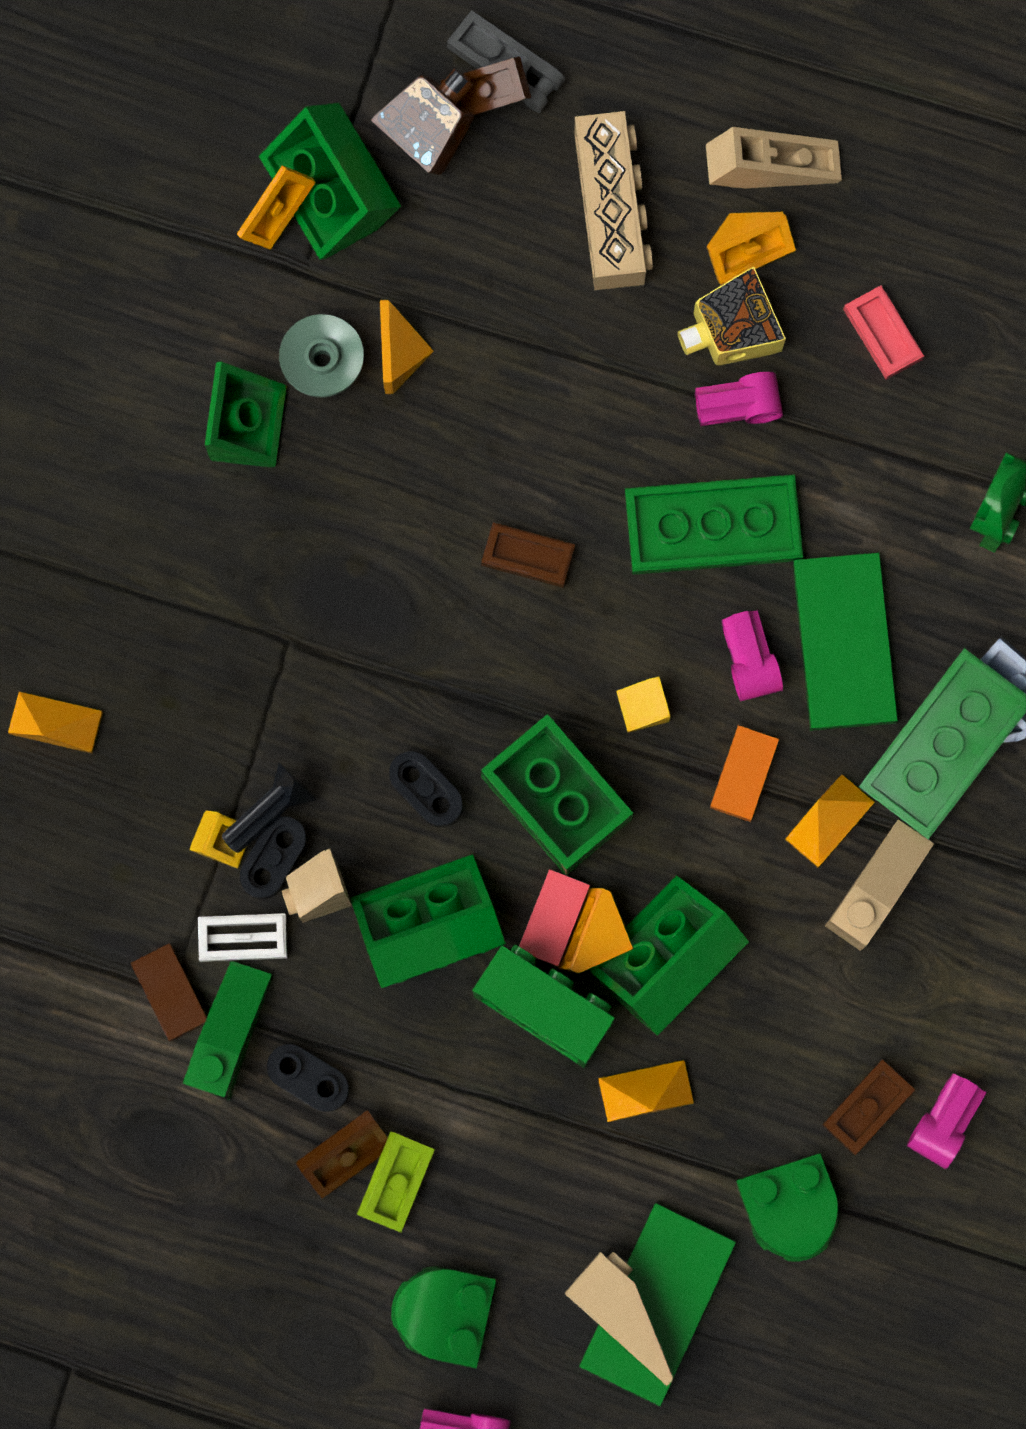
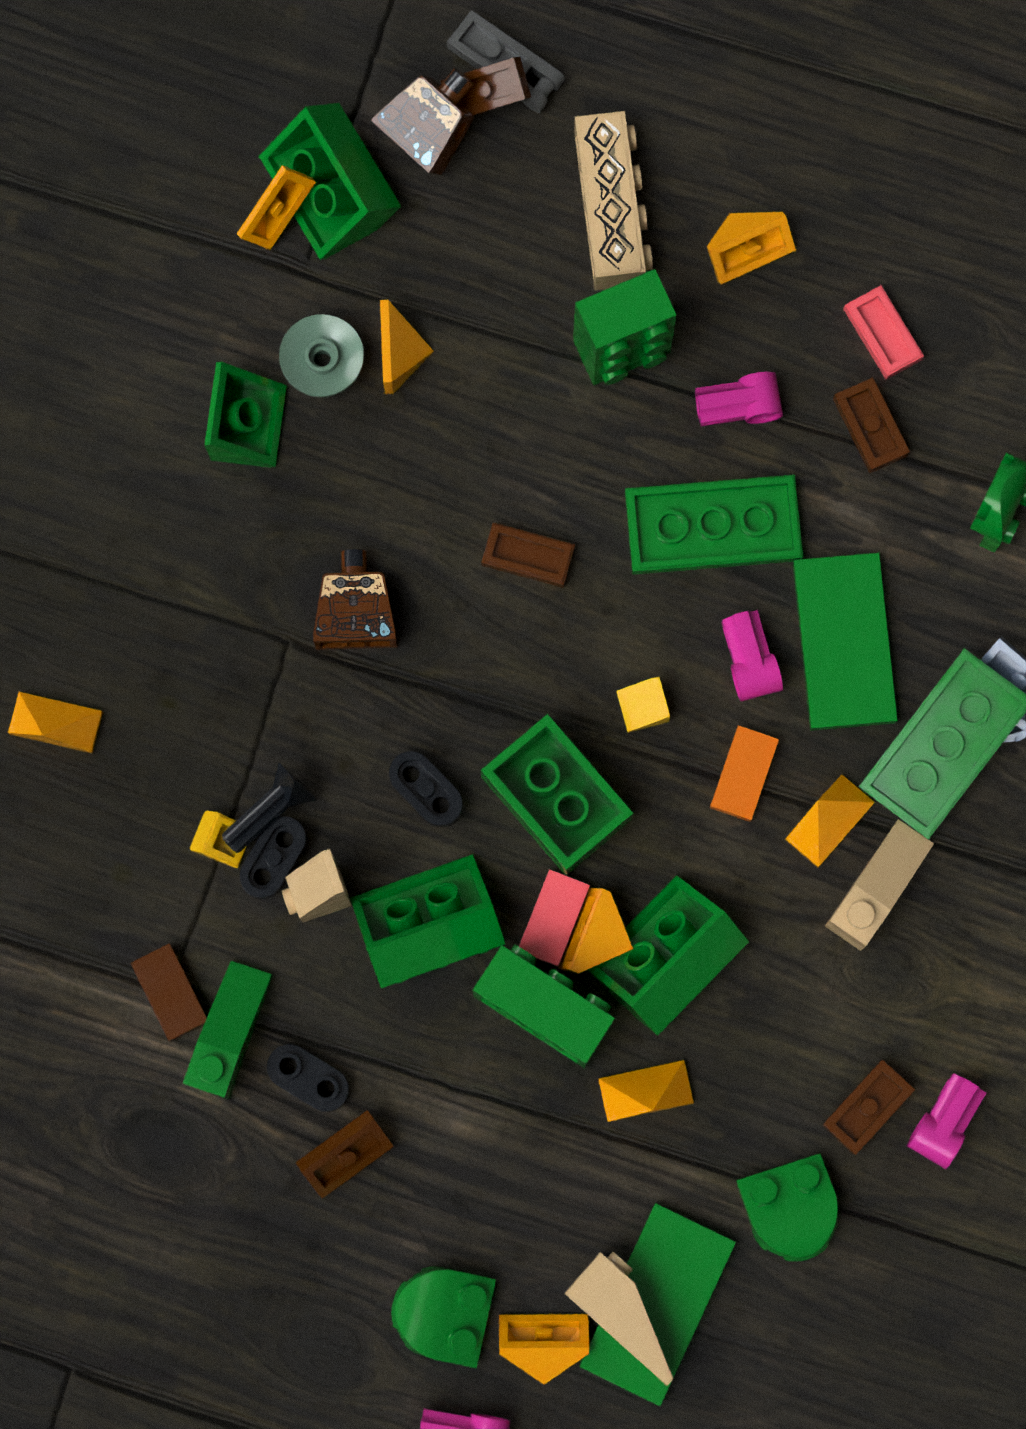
white tile [198,913,288,962] -> none
lime plate [357,1131,435,1232] -> none
torso [677,267,786,365] -> none
tan slope [706,127,842,189] -> none
none -> torso [313,549,397,650]
none -> light orange slope [499,1314,589,1385]
none -> green brick [573,269,677,386]
none -> reddish brown plate [833,377,910,473]

